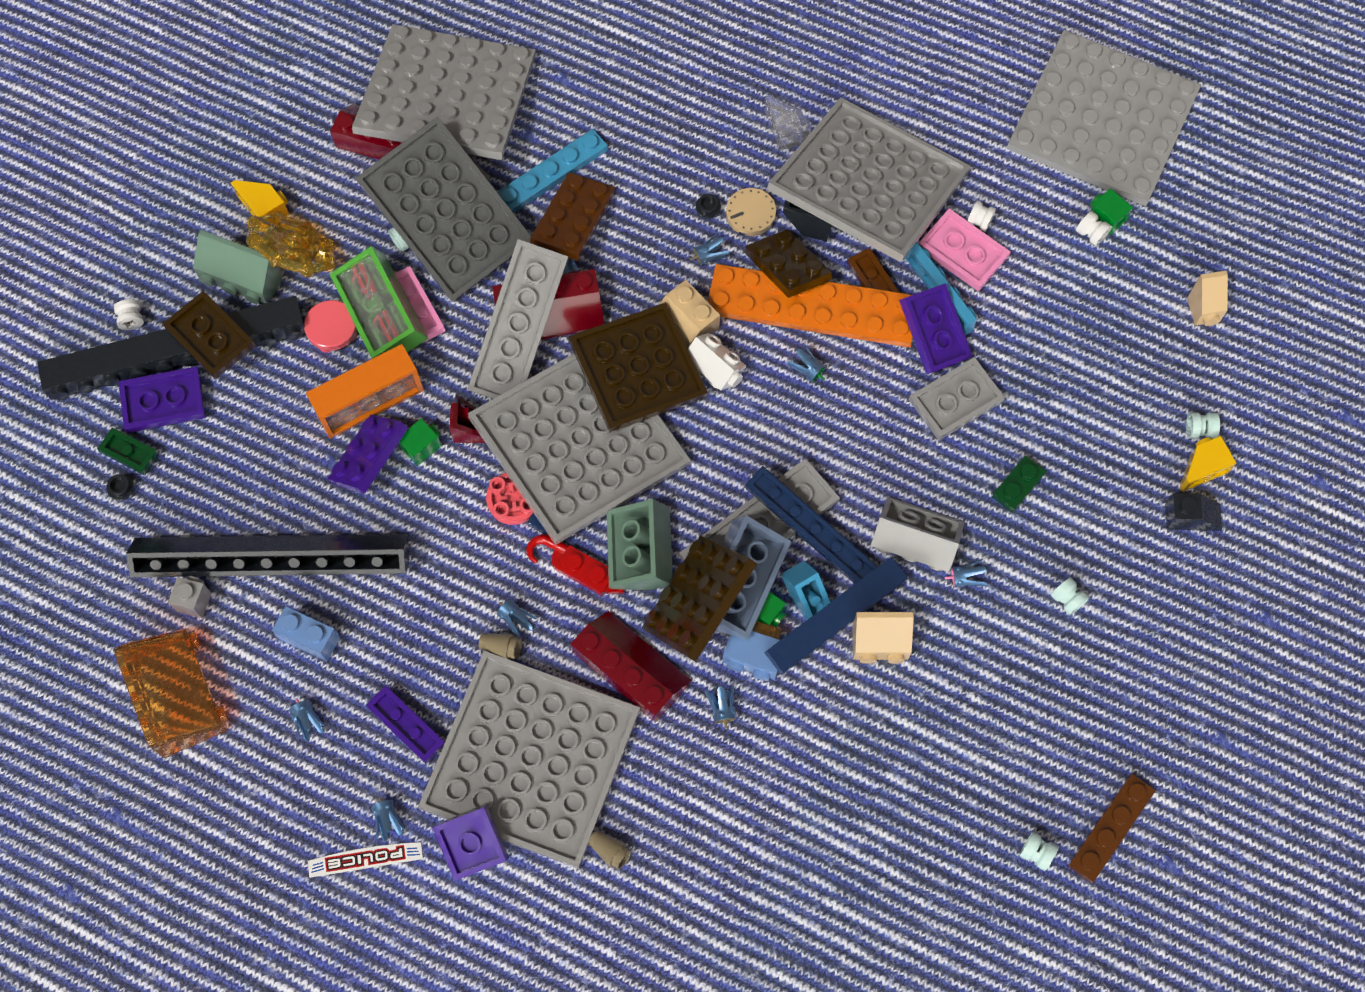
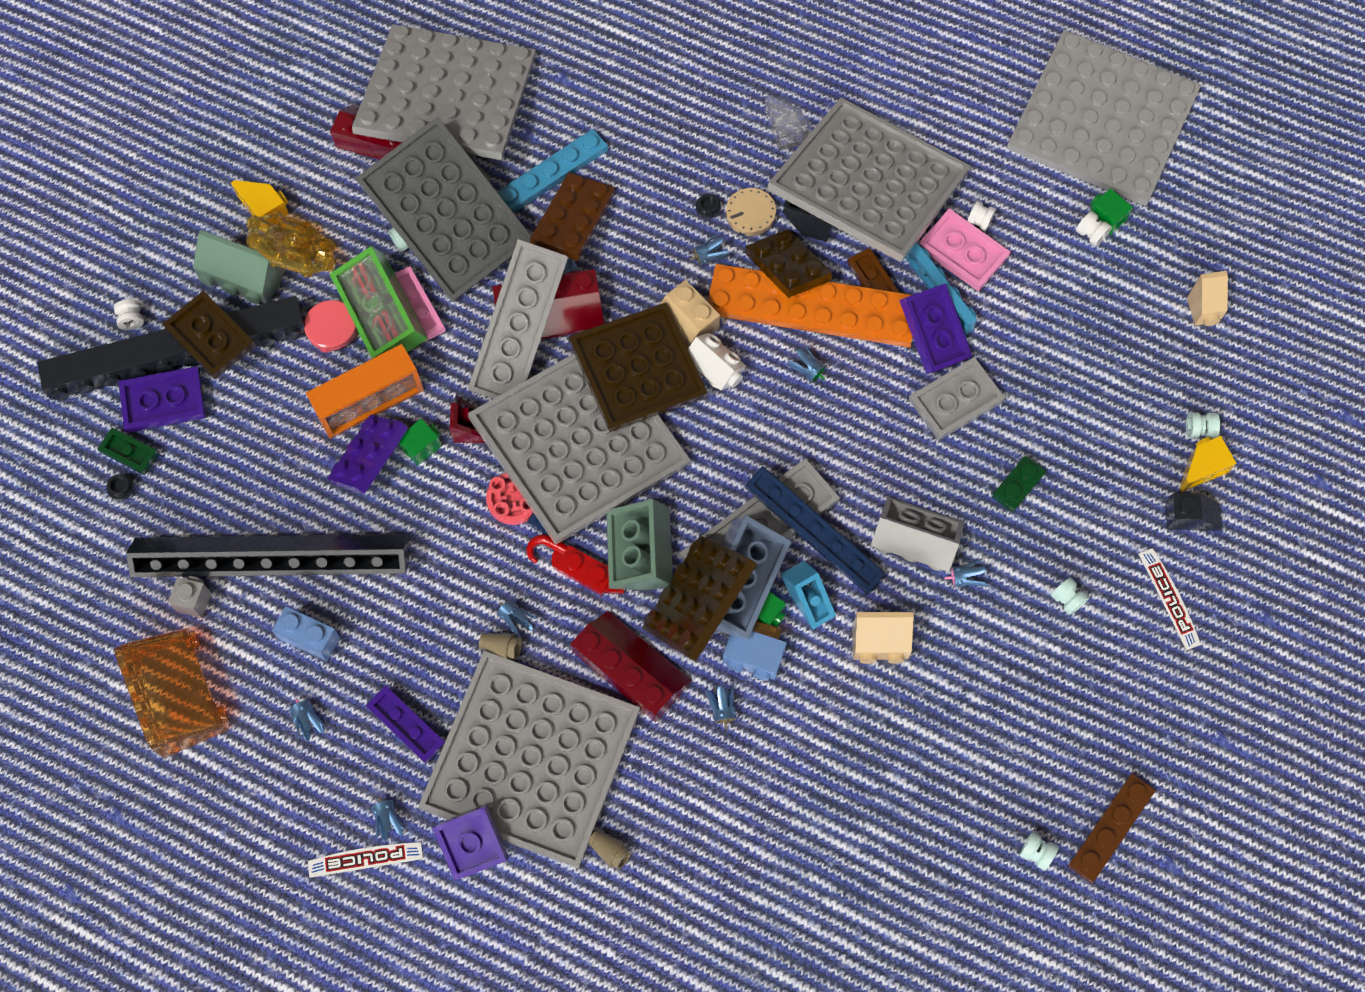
dark blue tile [764,557,908,675] -> none
none -> sticker [1139,548,1201,650]

